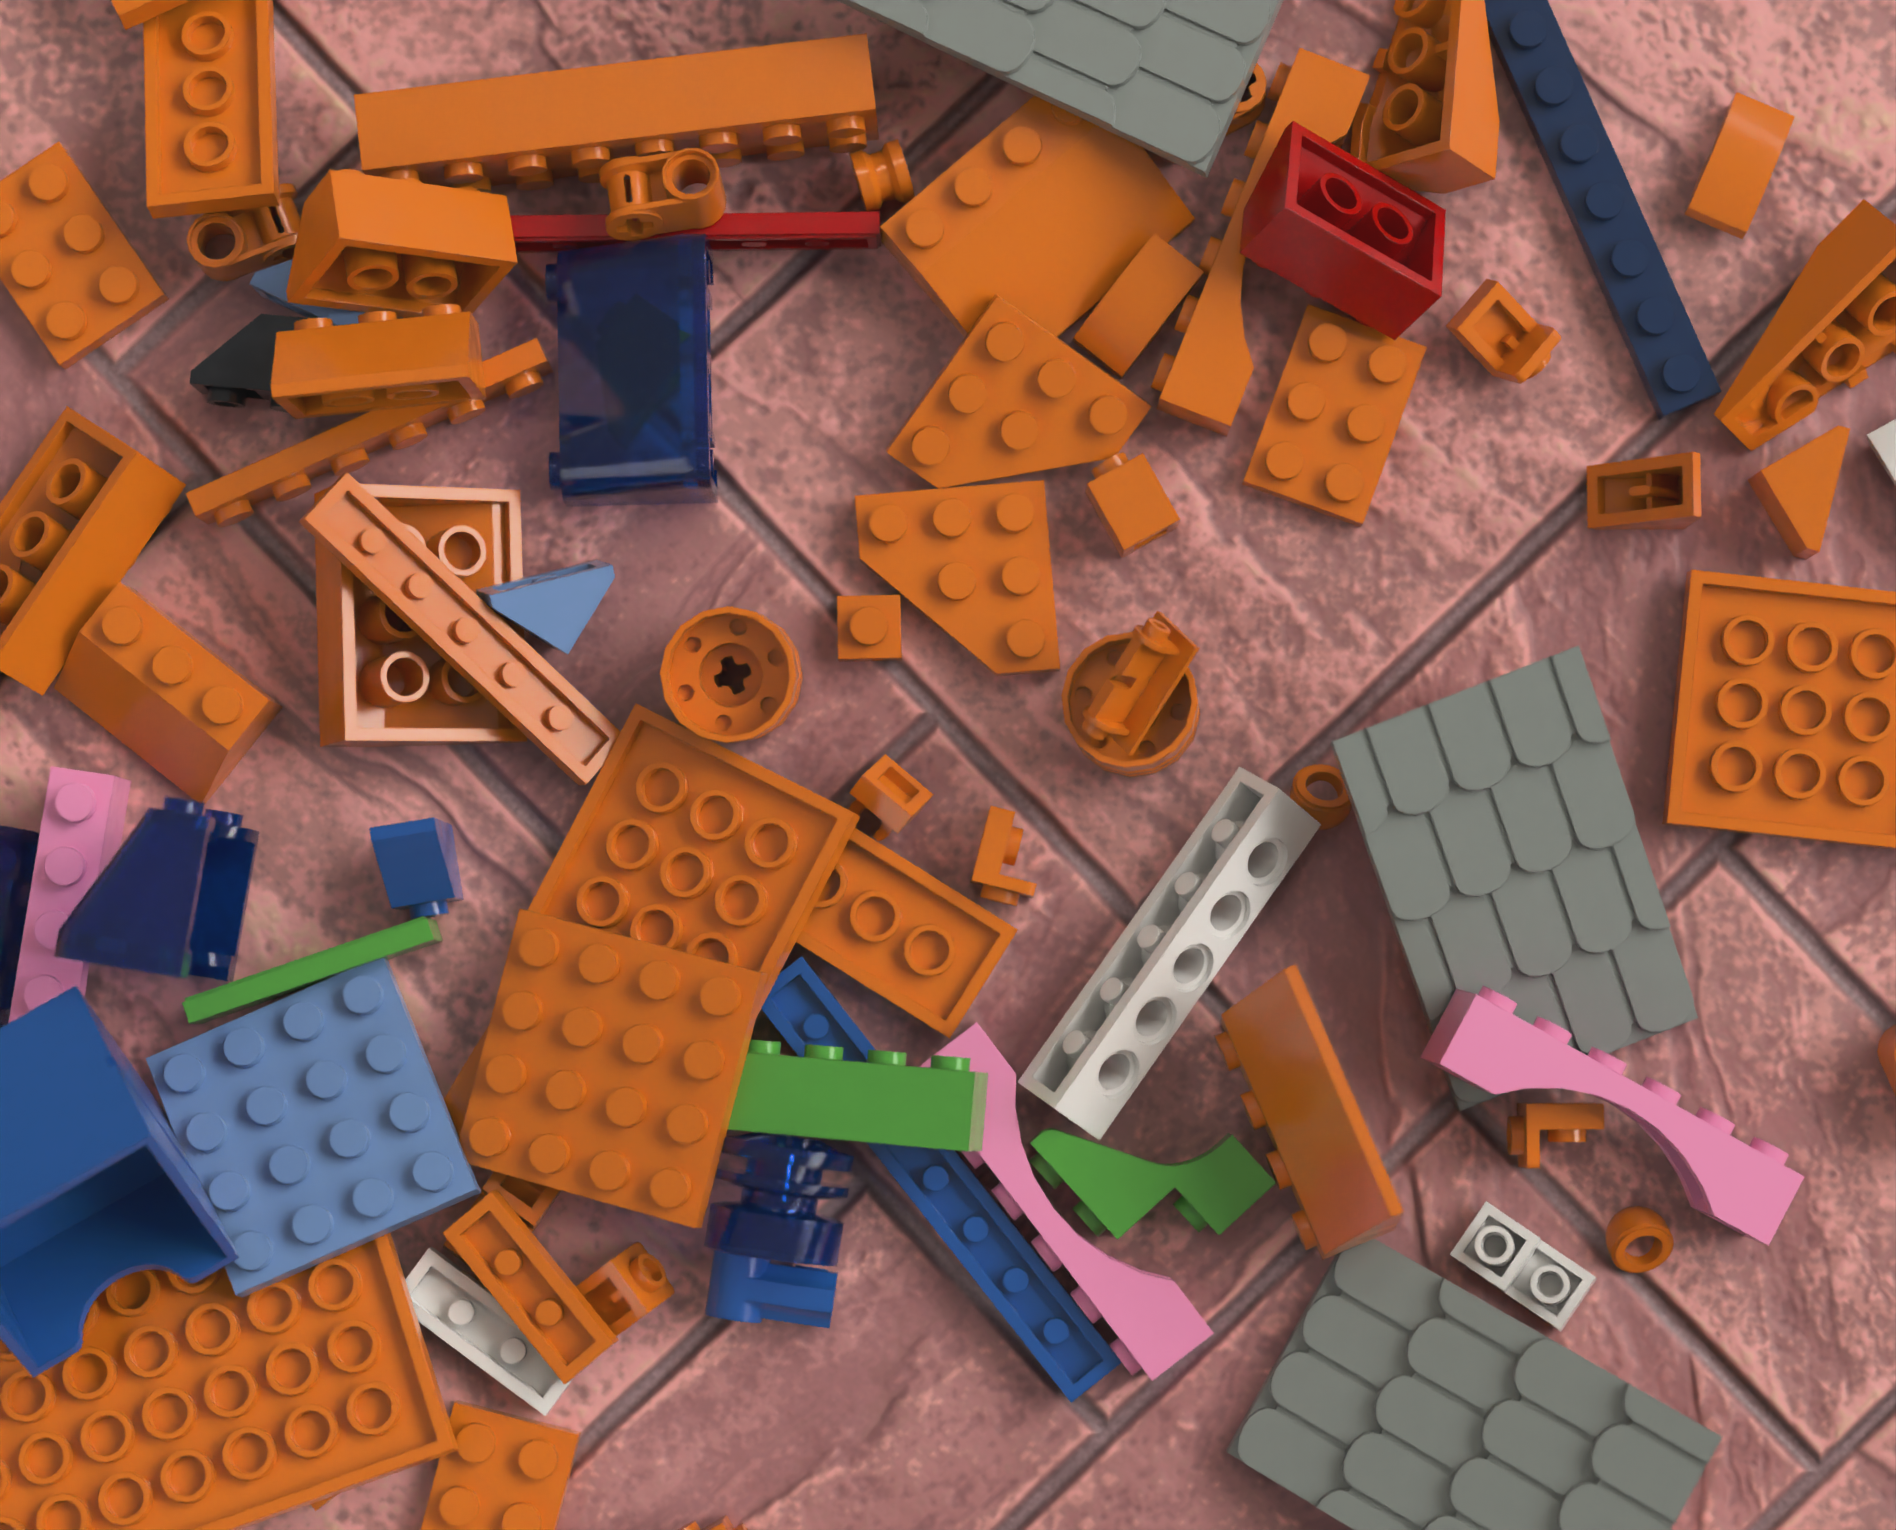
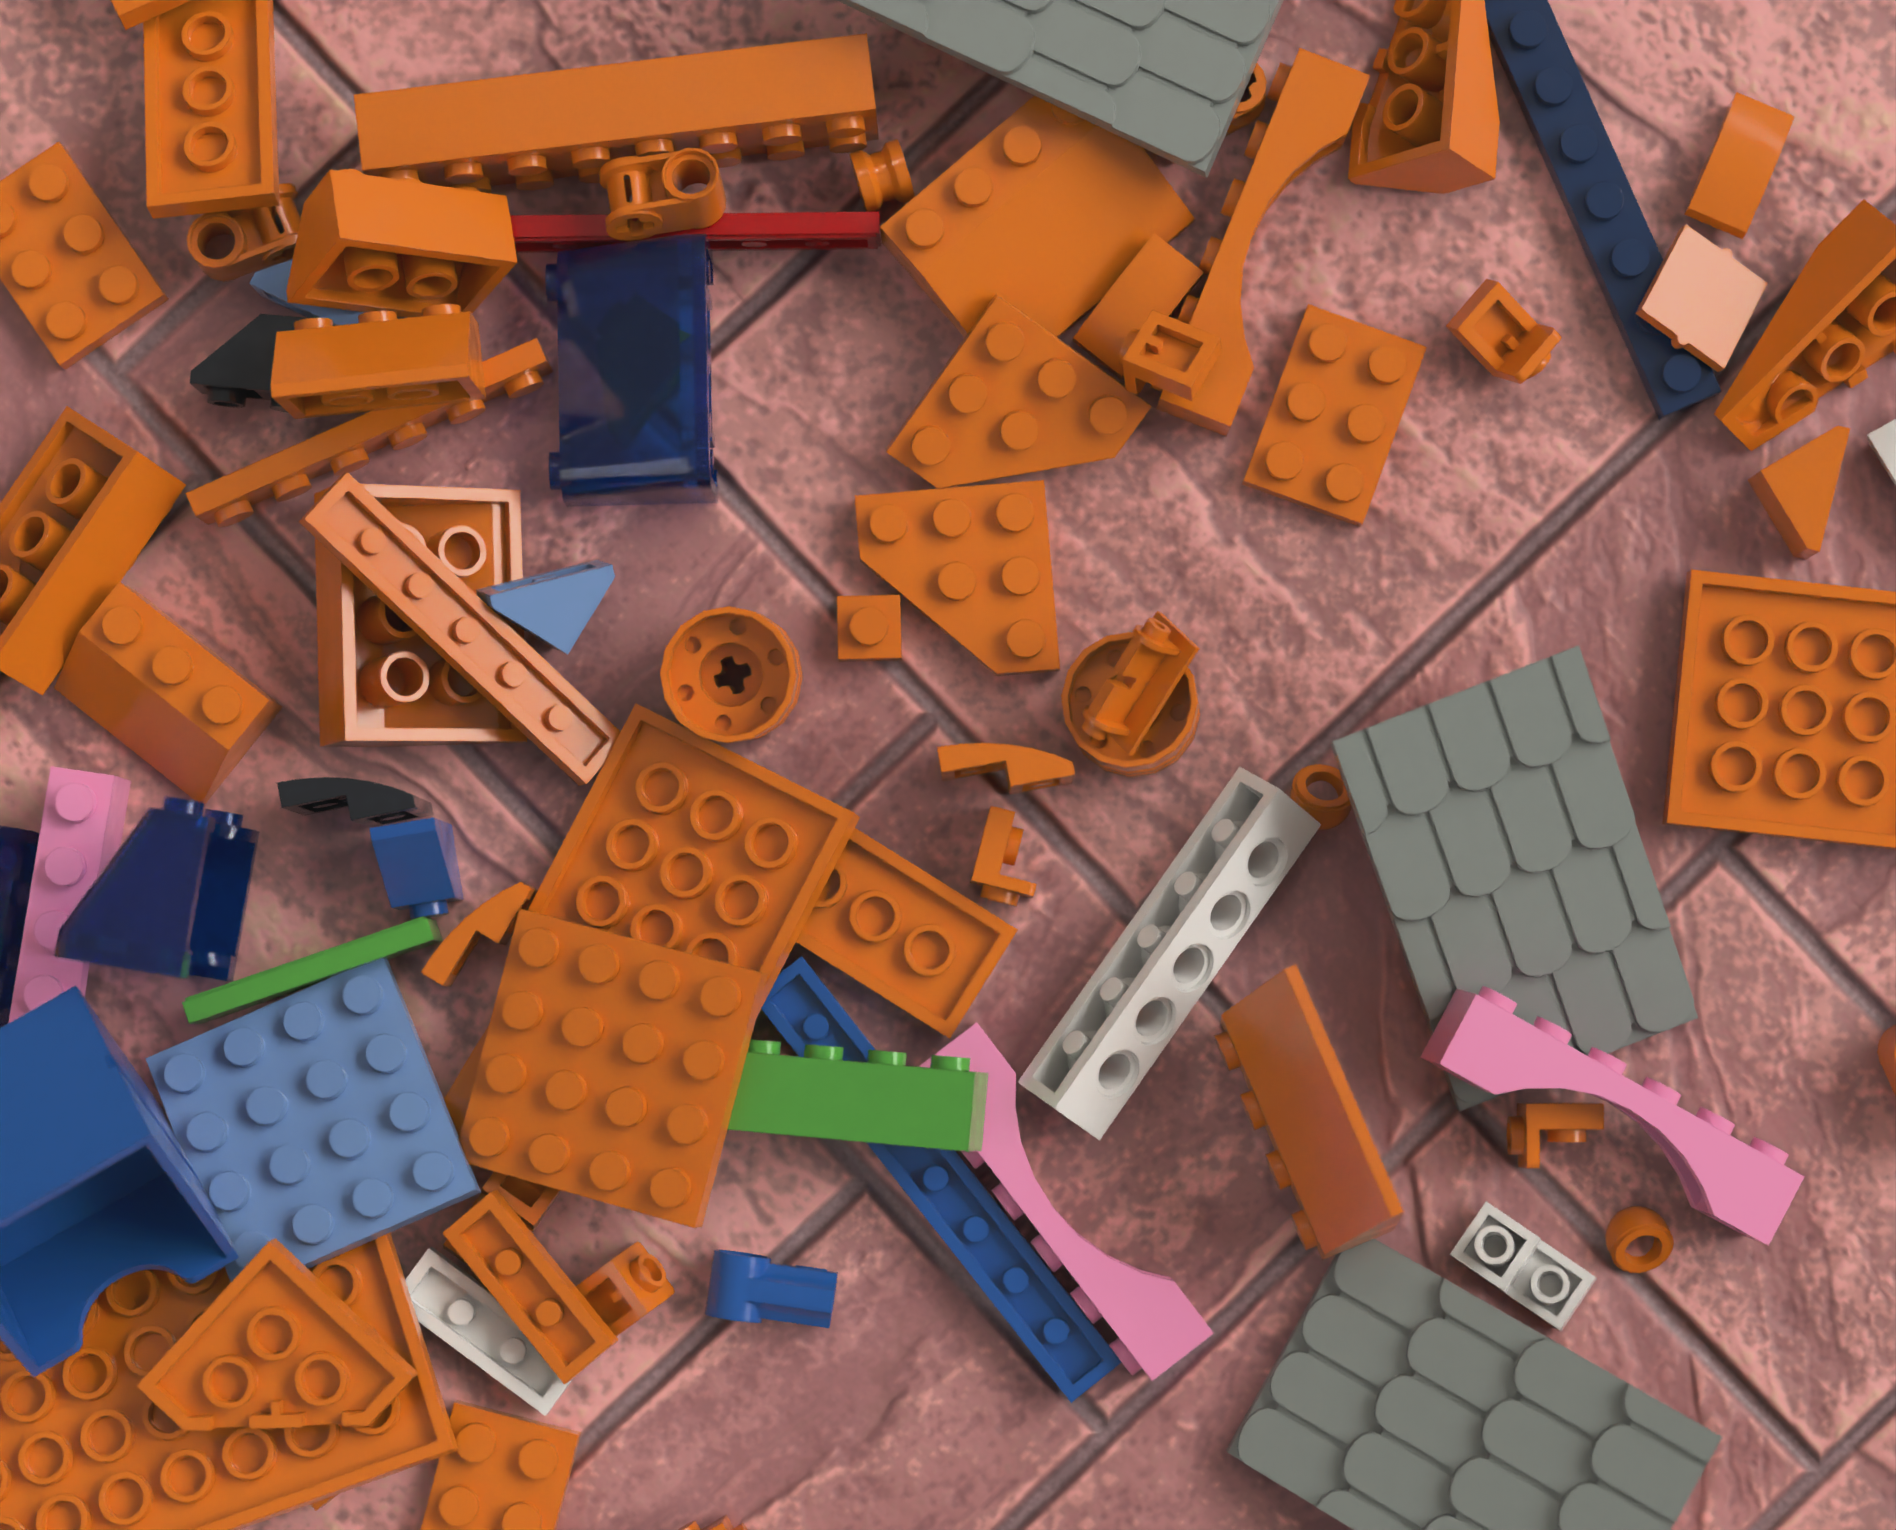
clear blue wheel [704,1132,855,1266] -> none
orange tile [848,754,934,842] -> none
bright green arch [1029,1128,1276,1240] -> none
orange brick [1085,452,1180,558] -> none
red slope [1239,121,1446,340] -> none
orange slope [1586,452,1701,530] -> none
none -> orange plate [136,1238,418,1431]
none -> black slope [277,777,434,828]
none -> orange slope [420,882,538,987]
none -> orange slope [937,743,1075,795]
none -> orange bracket [1119,310,1222,401]
none -> piece [1635,224,1768,372]

